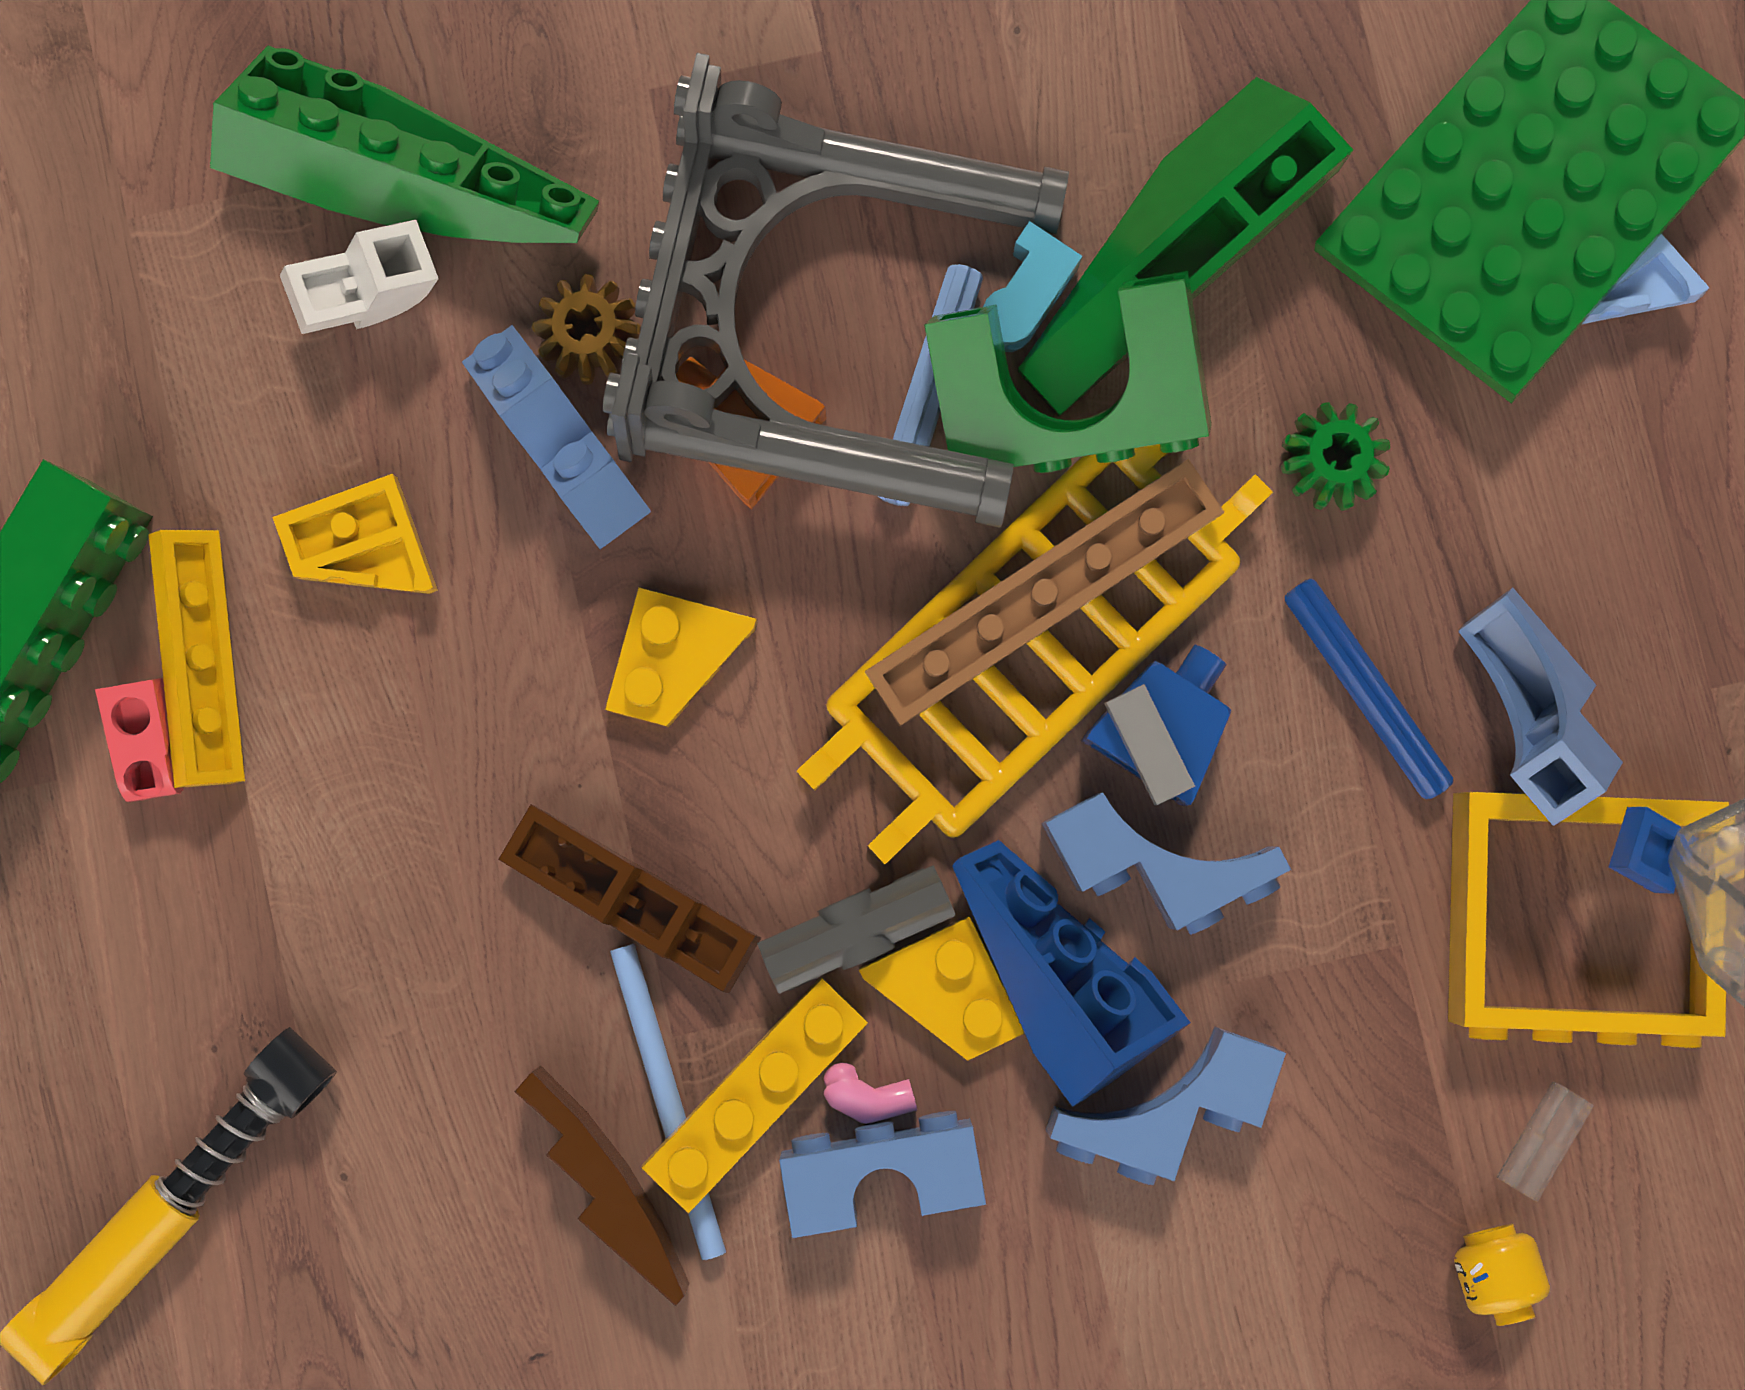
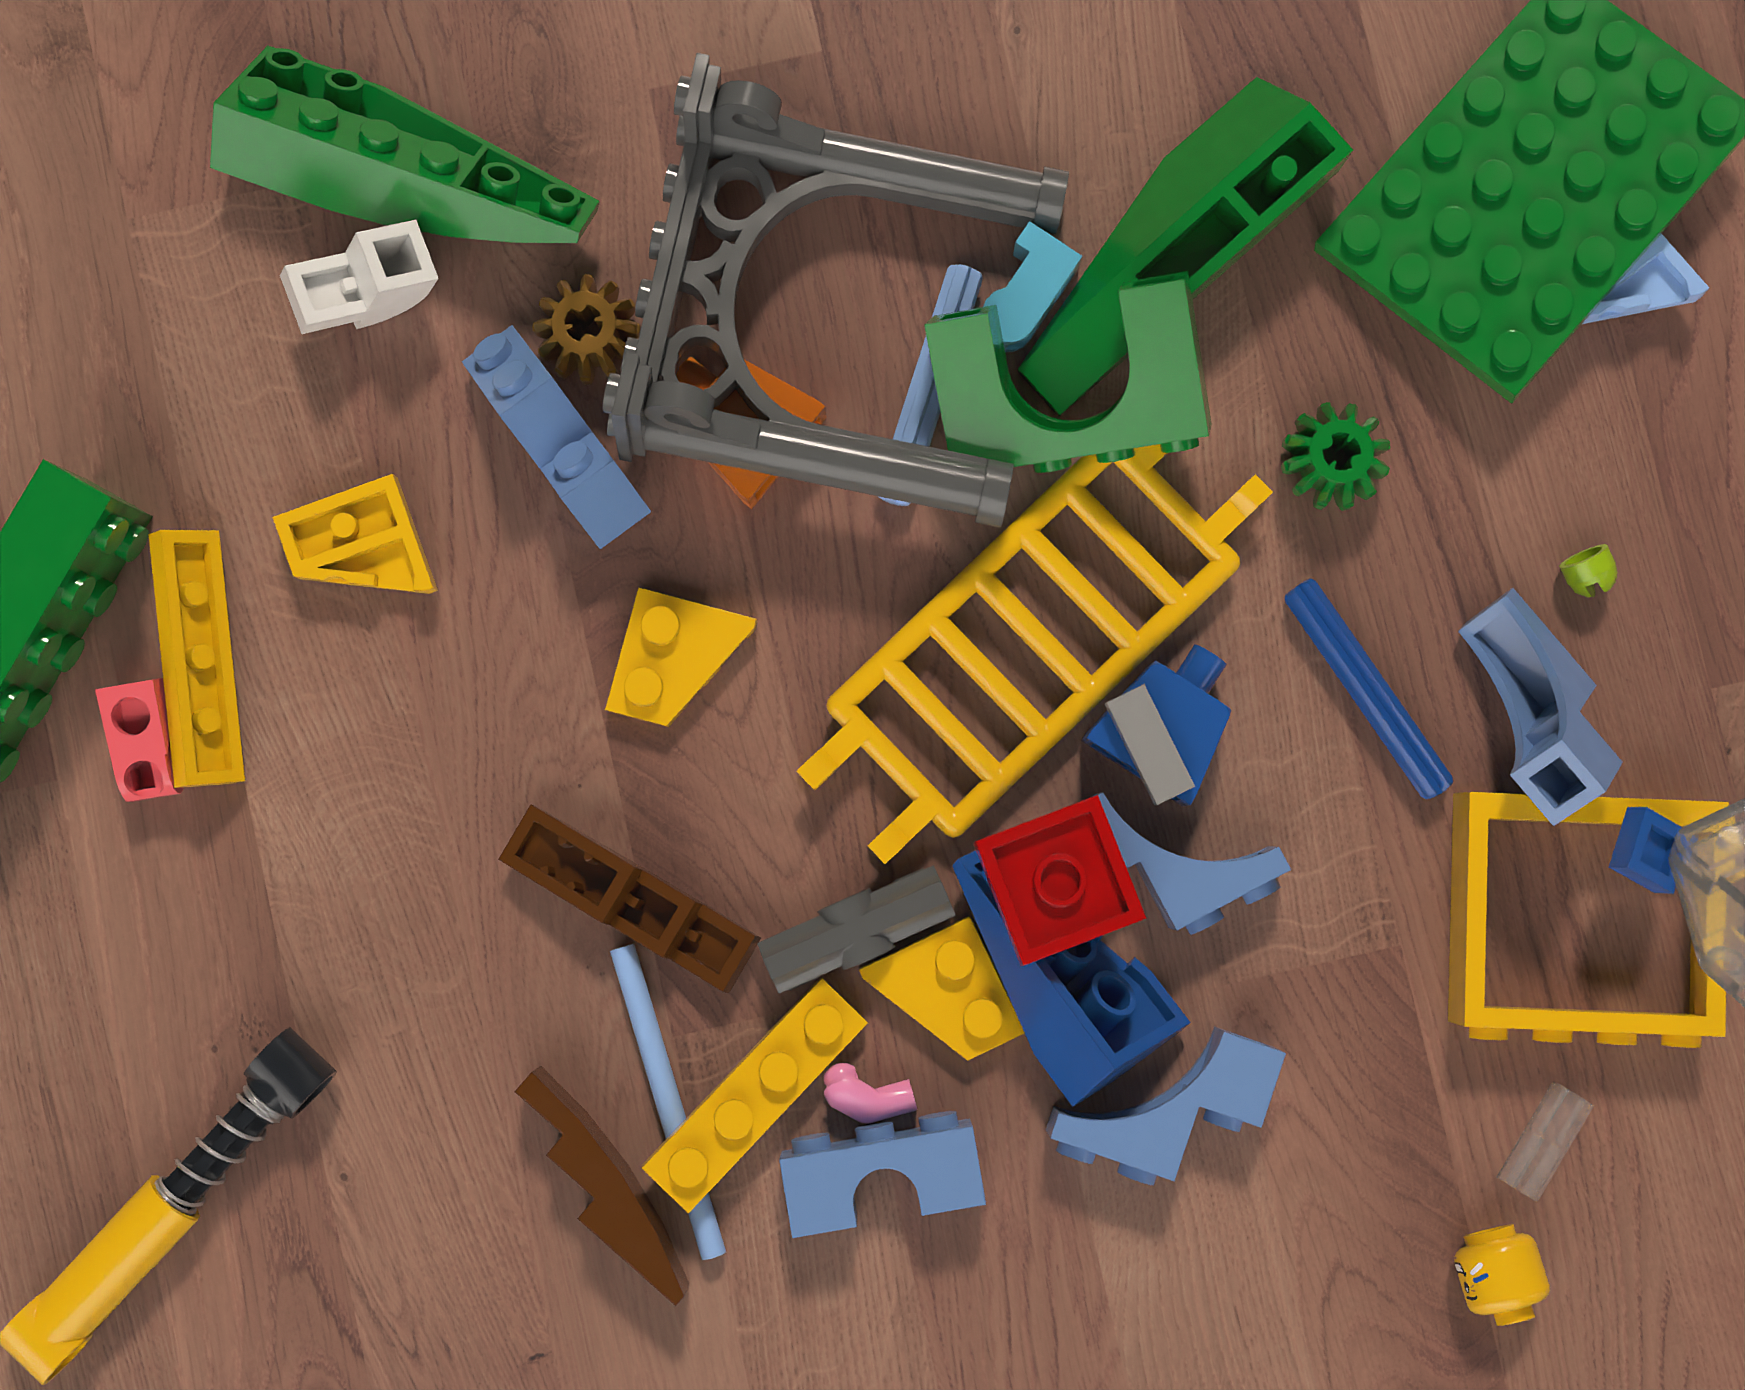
medium nougat plate [865,459,1224,727] -> none
none -> red plate [973,795,1147,966]
none -> lime hinge [1559,544,1618,598]

